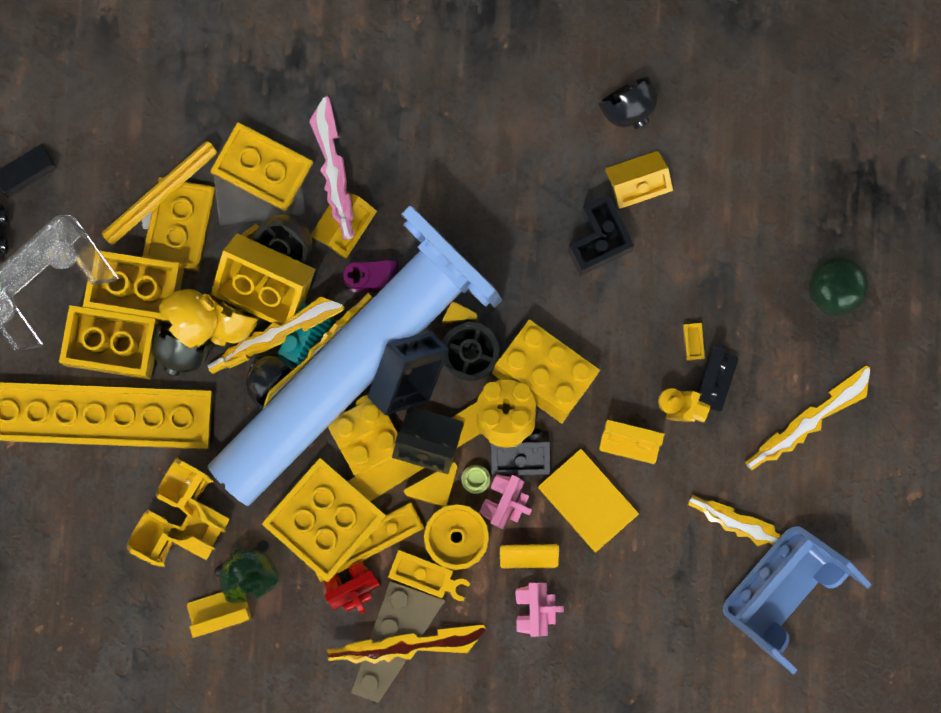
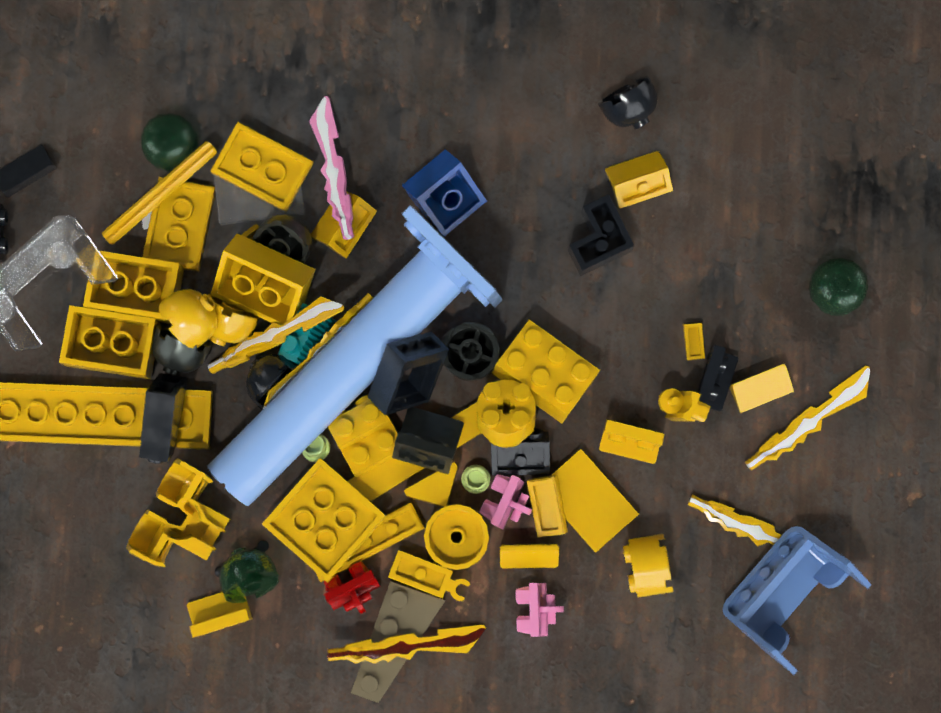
magenta piece [343,260,398,293] -> none
yellow slope [442,302,478,325] -> none
none -> black slope [139,373,188,464]
none -> clear green cylinder [140,113,199,172]
none -> yellowish green plate [302,434,330,462]
none -> blue slope [401,149,487,237]
none -> yellow tile [527,475,568,538]
none -> yellow brick [623,533,673,598]
none -> yellow slope [729,363,794,413]

